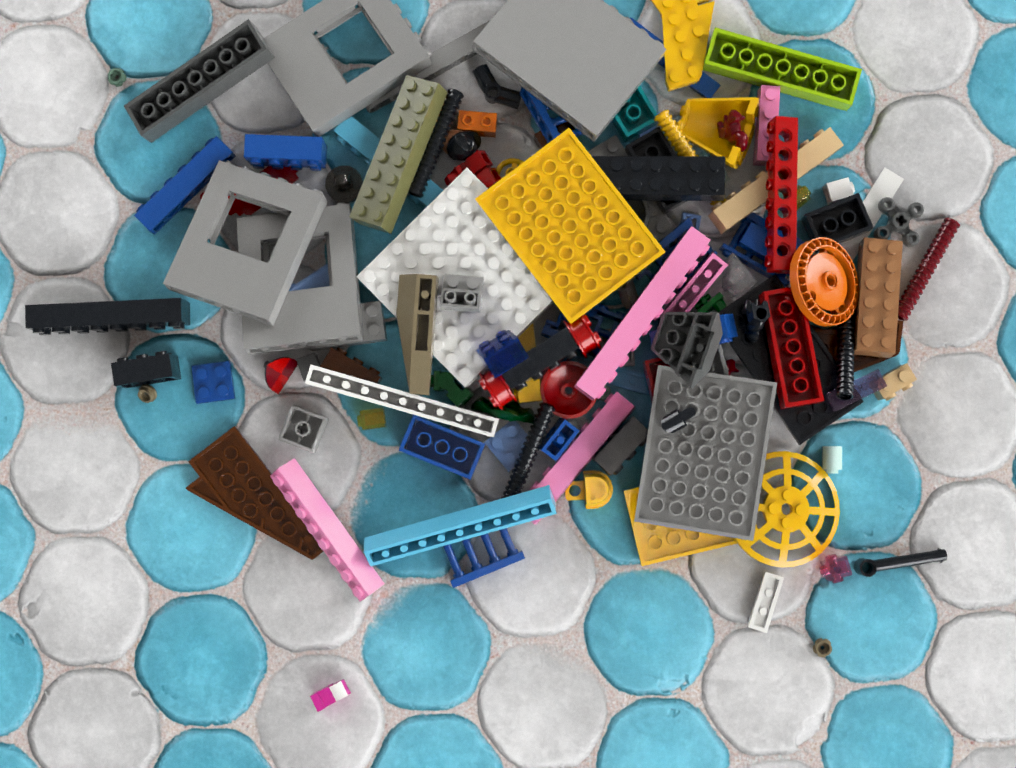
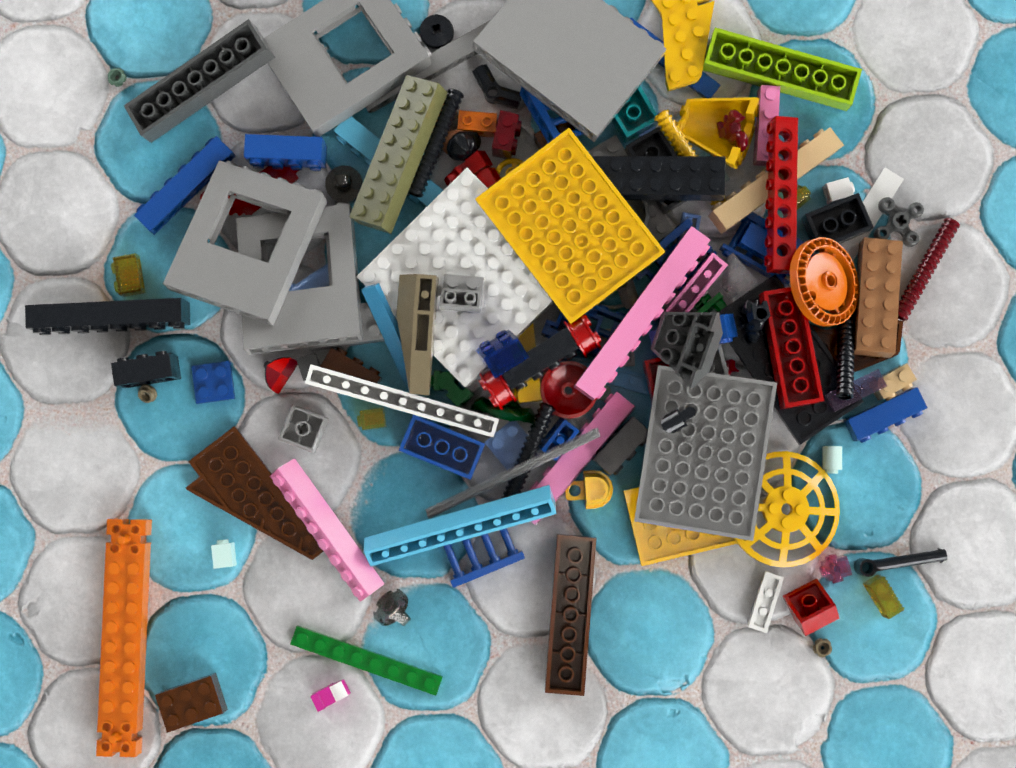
none -> orange brick [96,518,152,757]
none -> clear yellow brick [111,253,146,297]
none -> reddish brown brick [155,673,228,733]
none -> light aqua brick [211,539,237,569]
none -> green plate [290,625,443,696]
none -> dark azure tile [361,283,409,392]
none -> clear smoke tile [373,589,411,626]
none -> black piece [420,14,454,49]
none -> light grey axle [425,428,600,519]
none -> dark red brick [492,110,522,159]
none -> reddish brown brick [545,534,597,696]
none -> red slope [783,578,840,636]
none -> blue brick [844,387,928,443]
none -> clear yellow brick [863,575,905,619]

